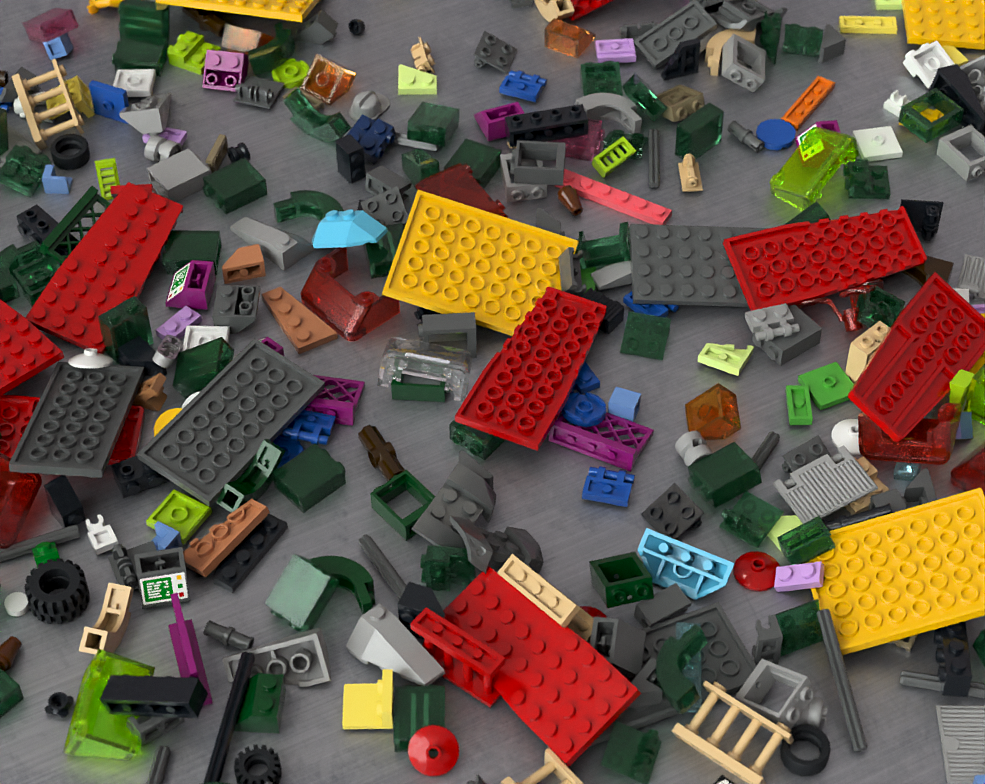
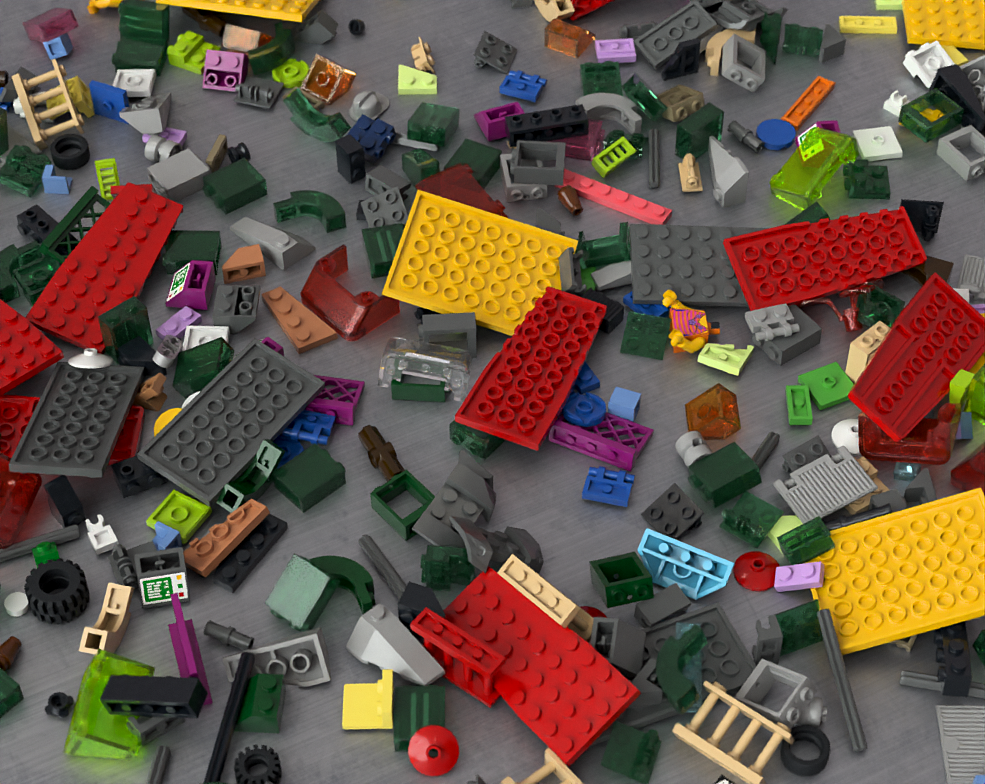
medium azure wedge [311,209,388,248] -> none
none -> torso [662,290,720,353]
none -> light grey wedge [708,136,749,208]

